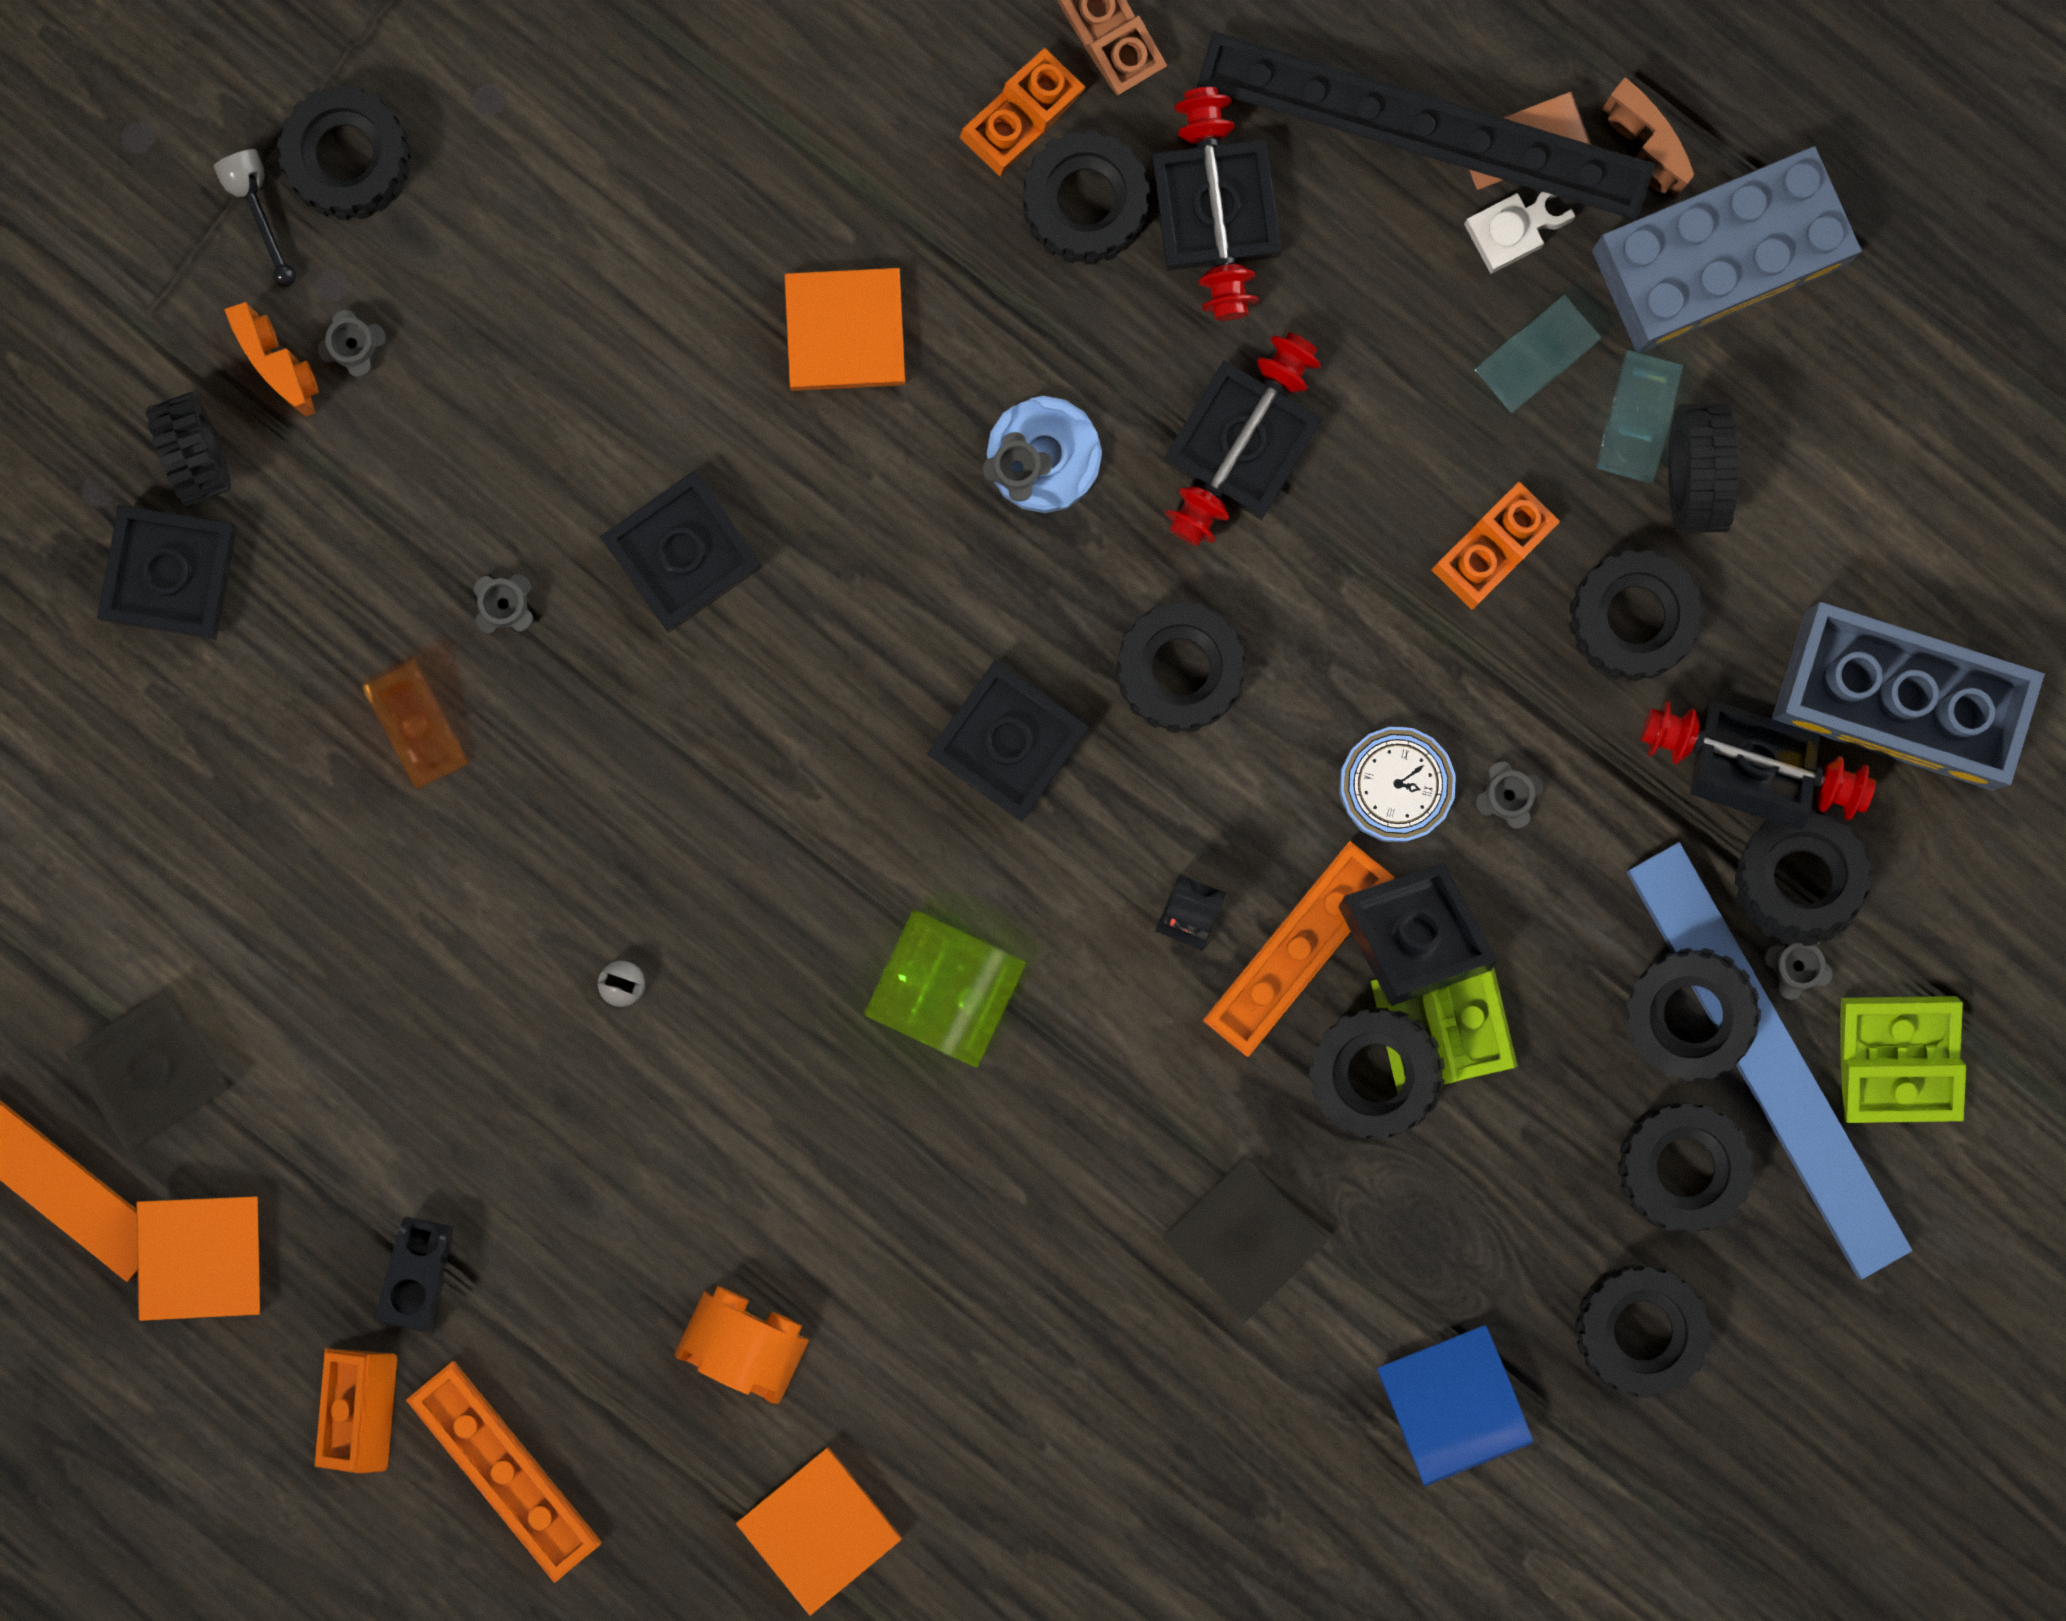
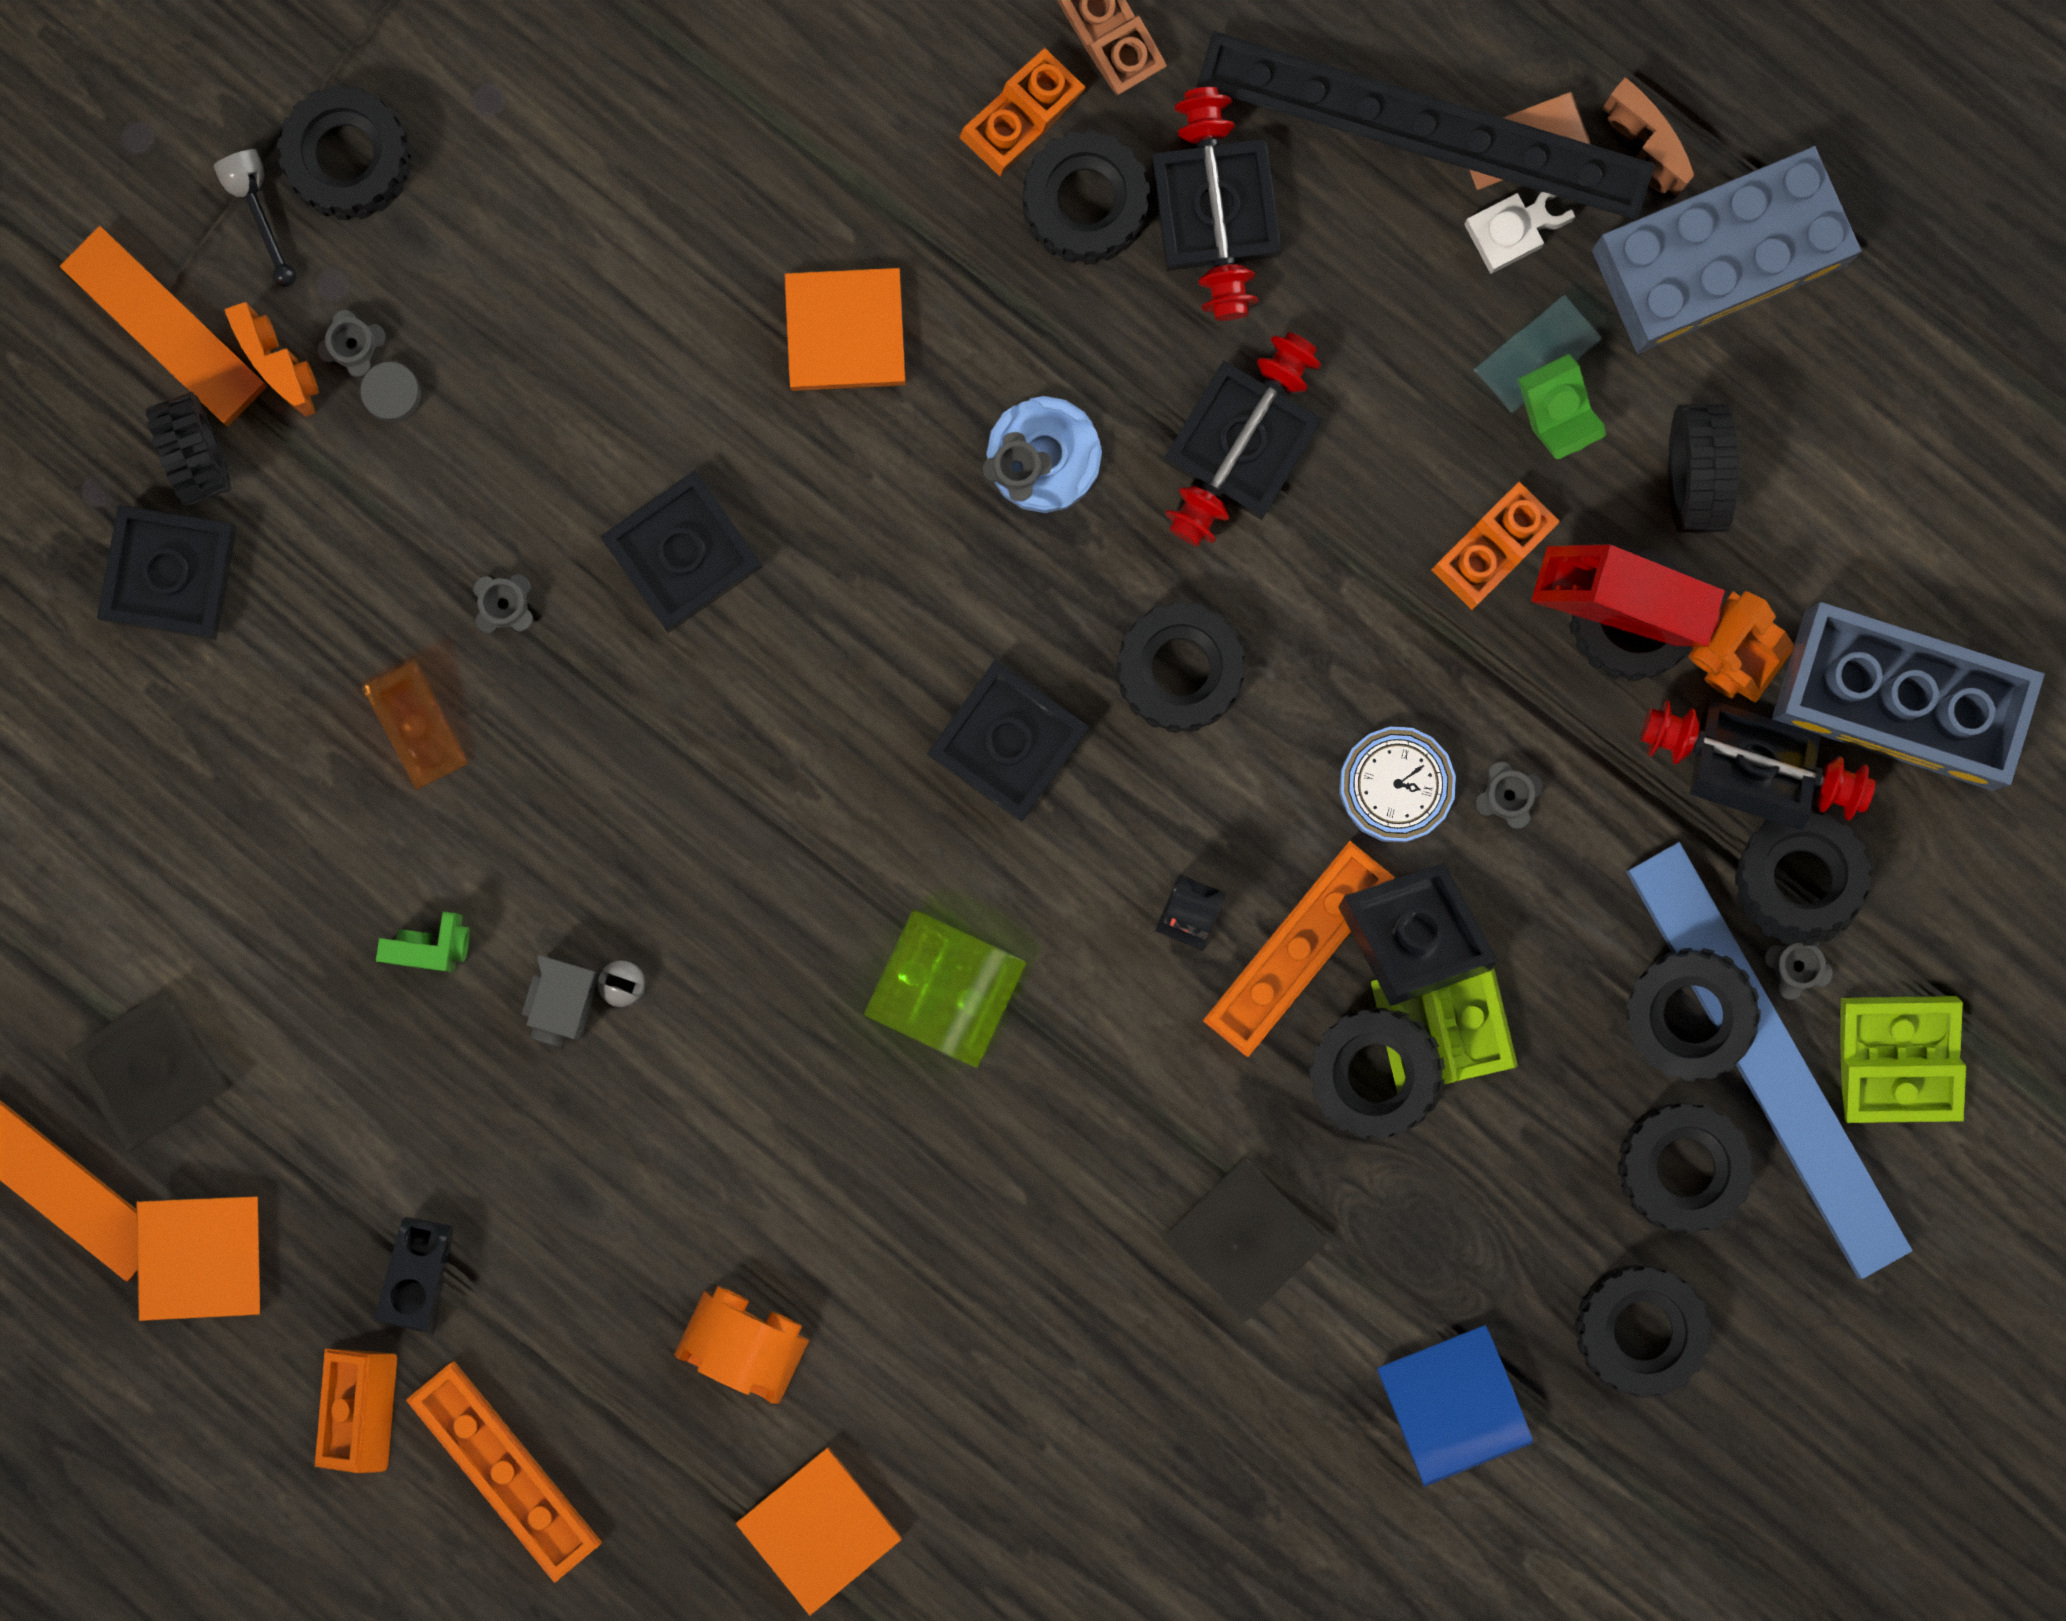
clear light blue slope [1596,350,1683,484] -> none
none -> orange tile [59,226,268,427]
none -> dark grey tile [360,362,421,422]
none -> bright green bracket [376,911,470,973]
none -> dark grey window [521,955,600,1048]
none -> bright green bracket [1517,354,1606,459]
none -> red slope [1531,545,1725,647]
none -> orange cylinder [1688,591,1794,703]

